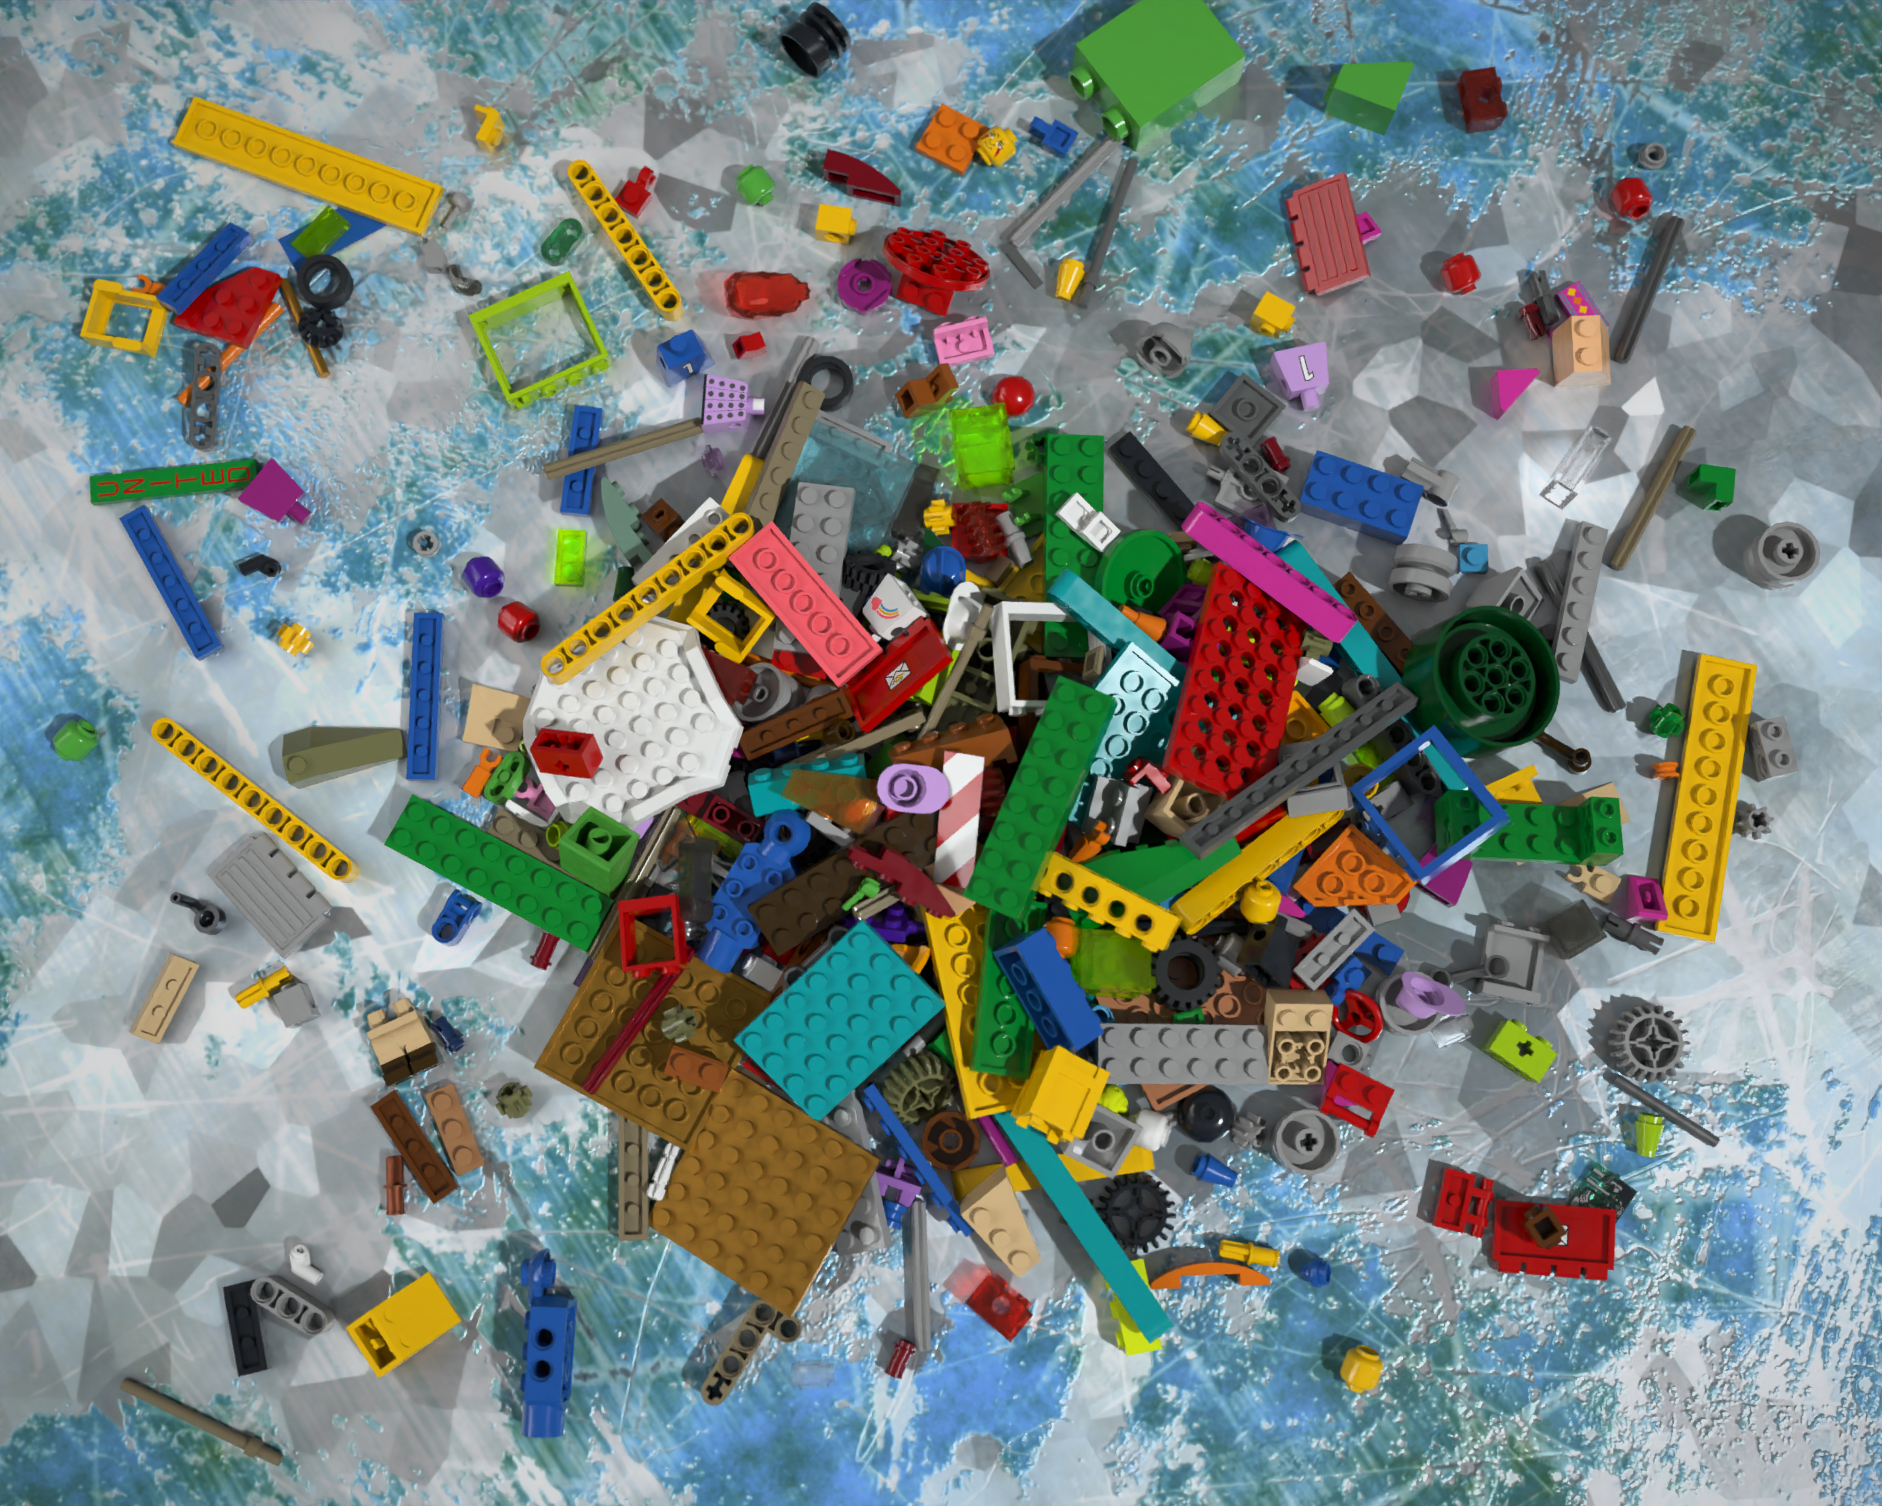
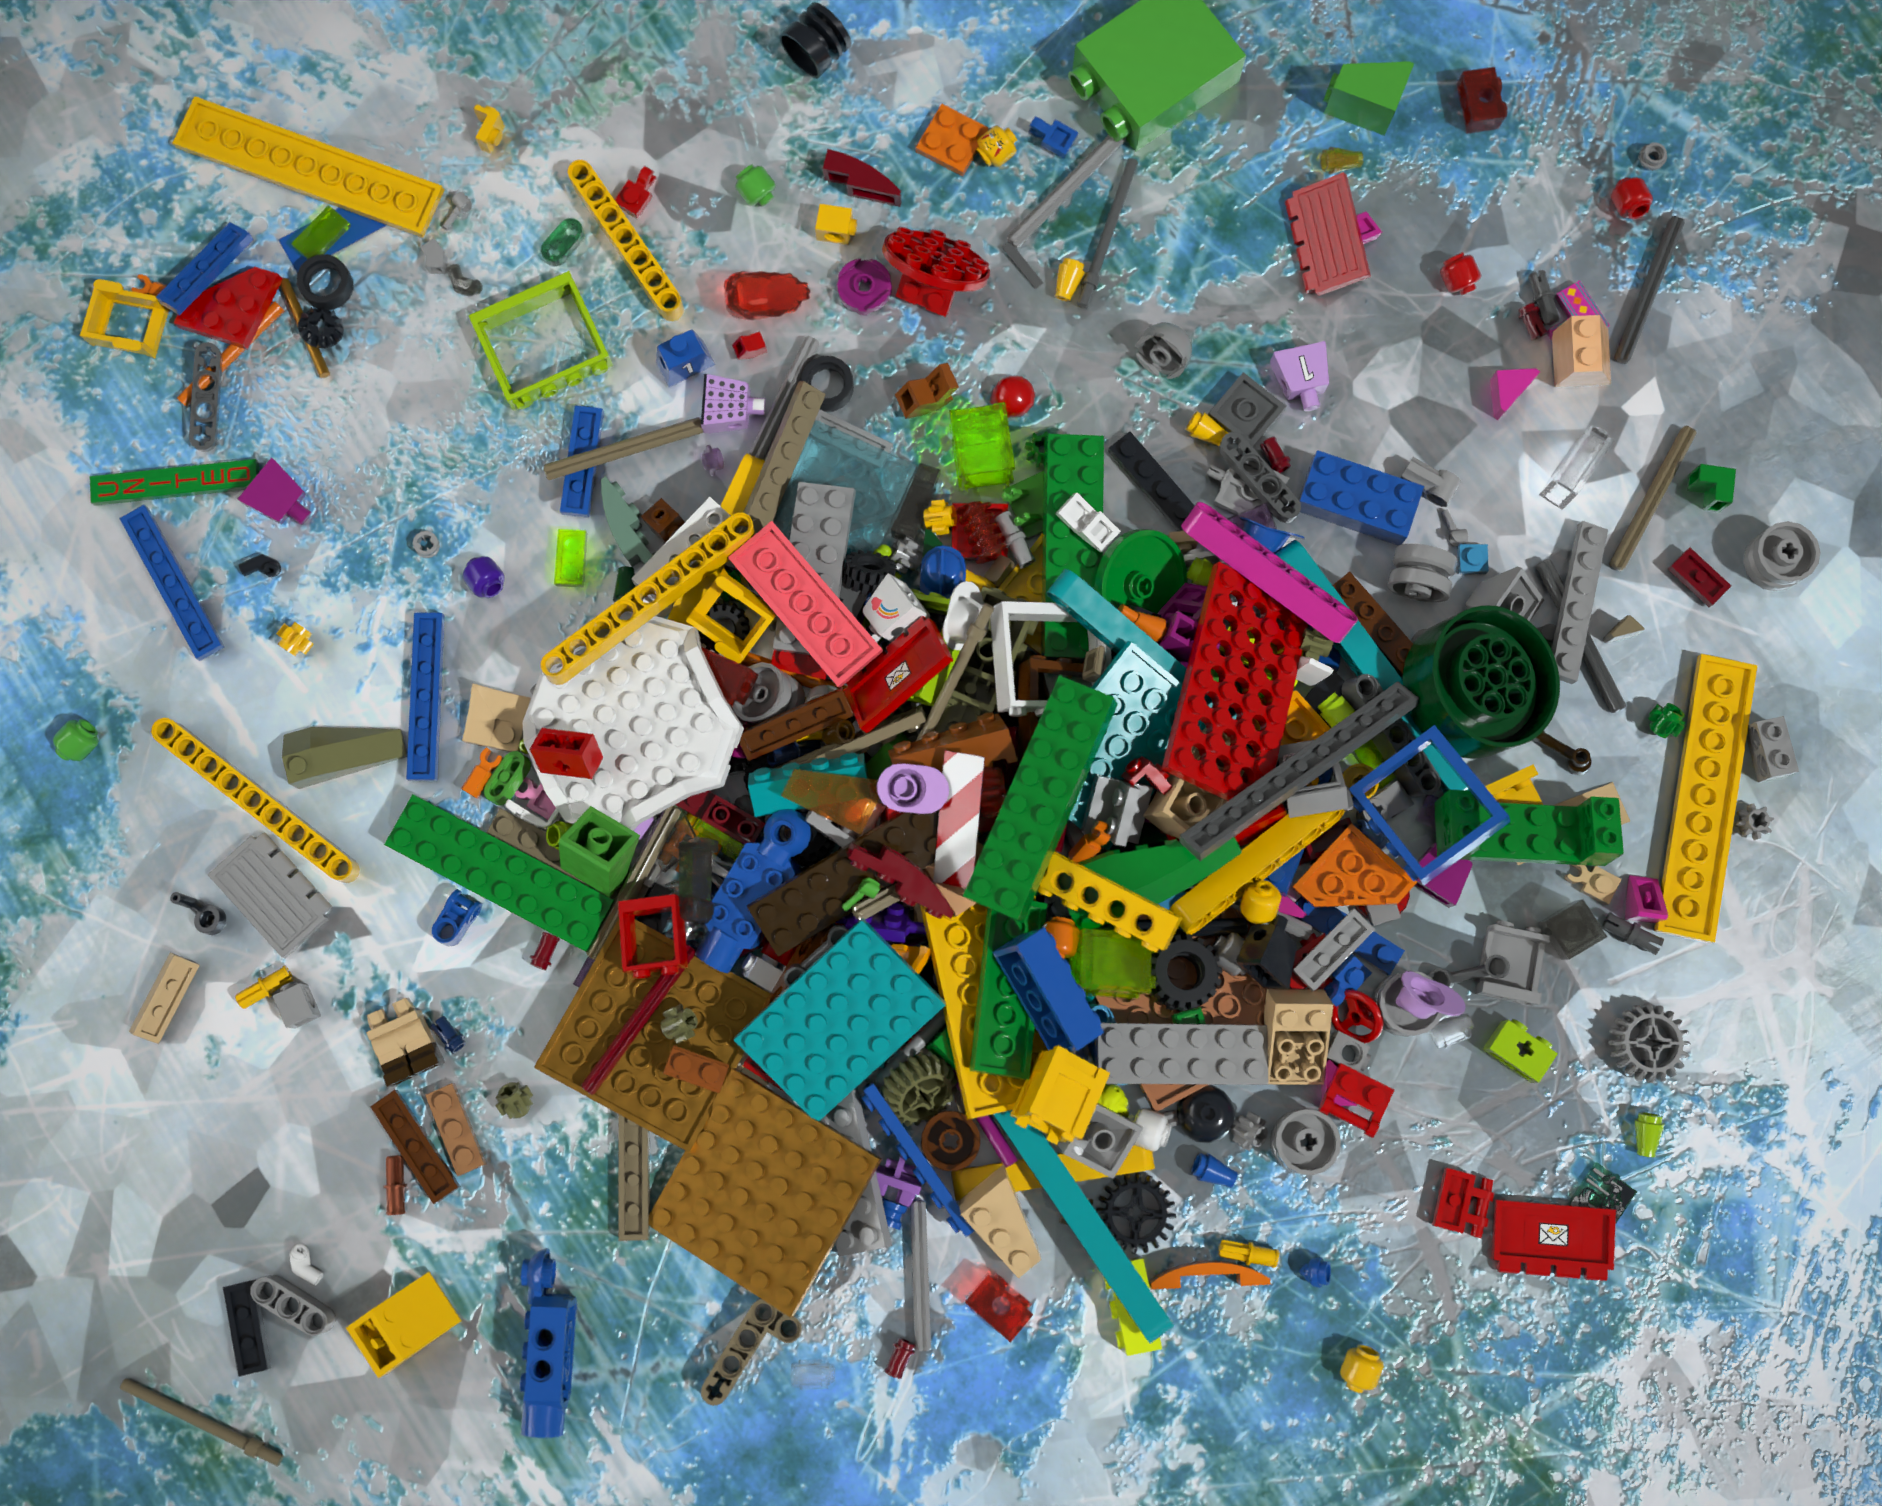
red head [497,601,540,643] -> none
white axle [646,1143,682,1201] -> none
bright pink bracket [933,316,995,367] -> none
yellow brick [1250,291,1296,339] -> none
reddish brown brick [1519,1204,1567,1250] -> none
flat silver bar [1611,1073,1720,1148] -> none
orange bush [1652,762,1680,780] -> none
none -> clear yellow cone [1320,147,1363,175]
none -> dark tan slope [1603,615,1645,643]
none -> dark red plate [1668,547,1732,607]

